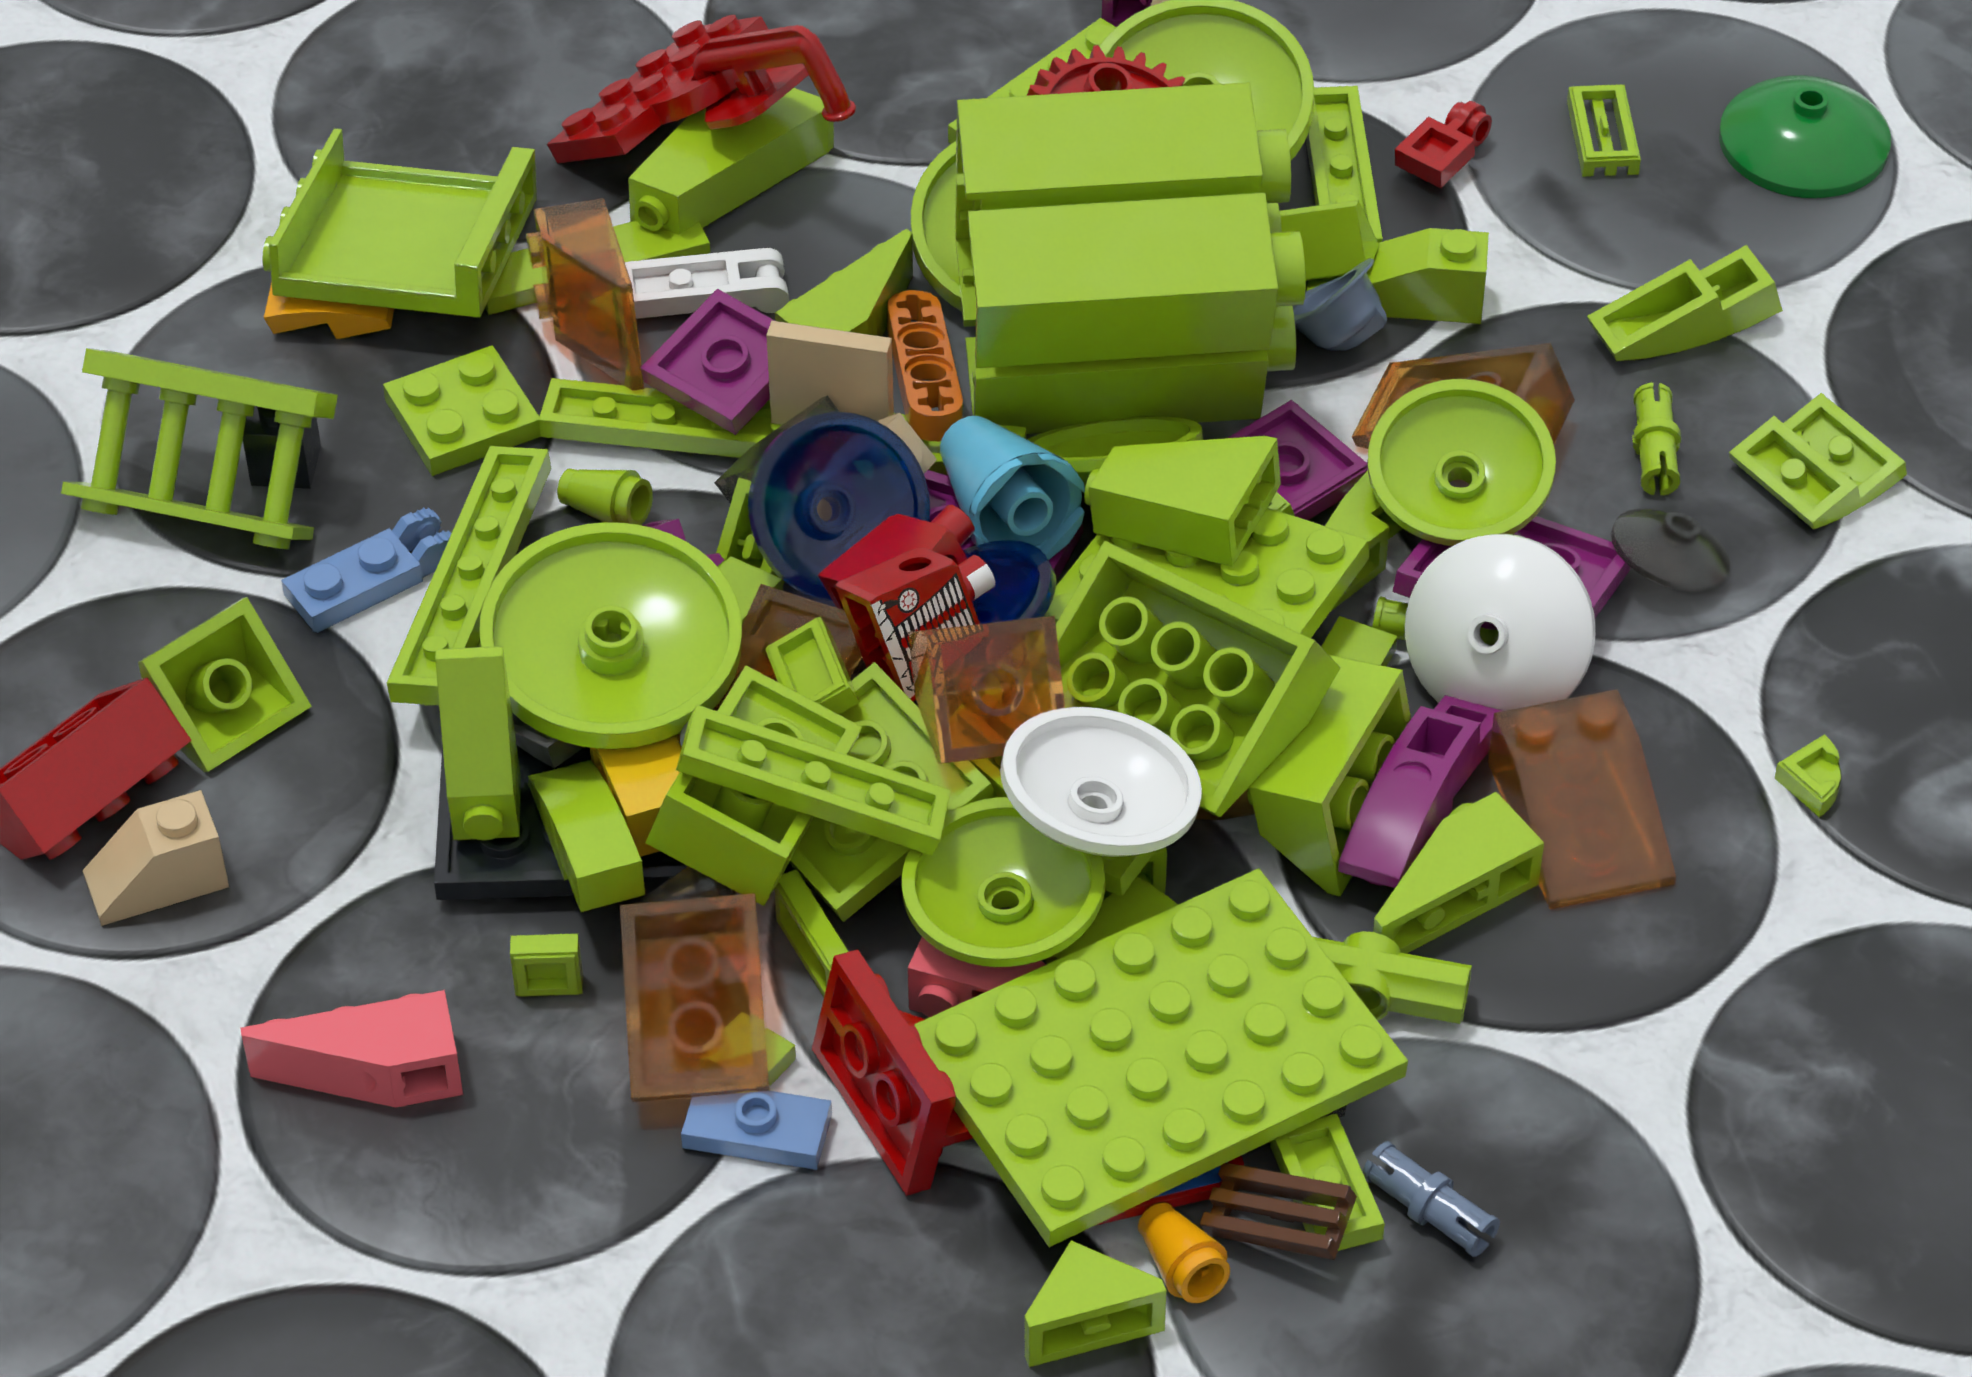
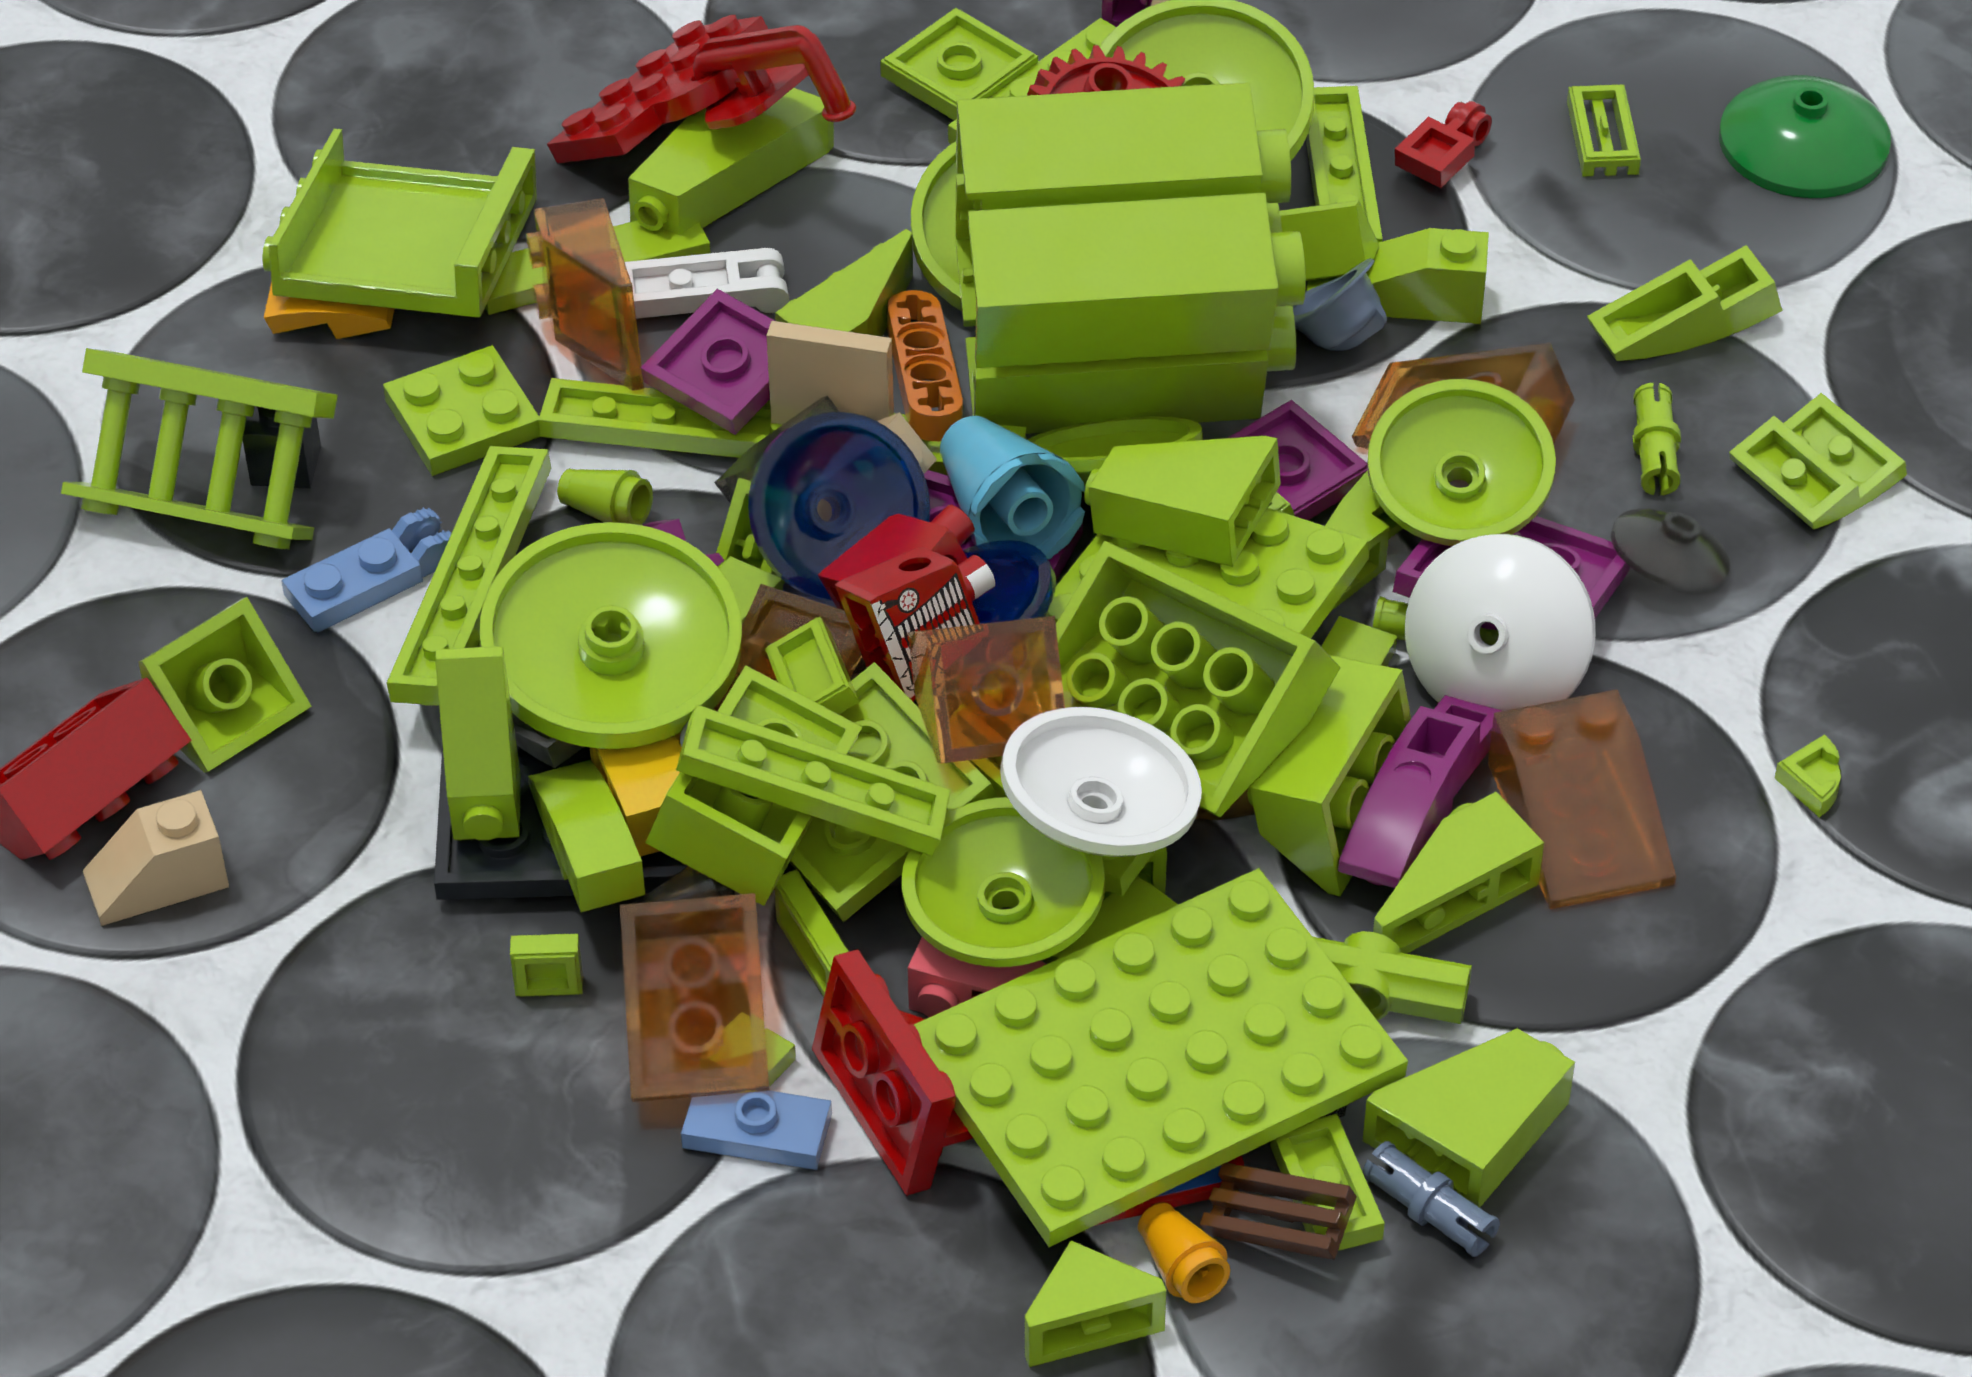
coral slope [240,990,463,1108] -> none
none -> lime plate [880,8,1038,120]
none -> lime slope [1362,1028,1575,1208]

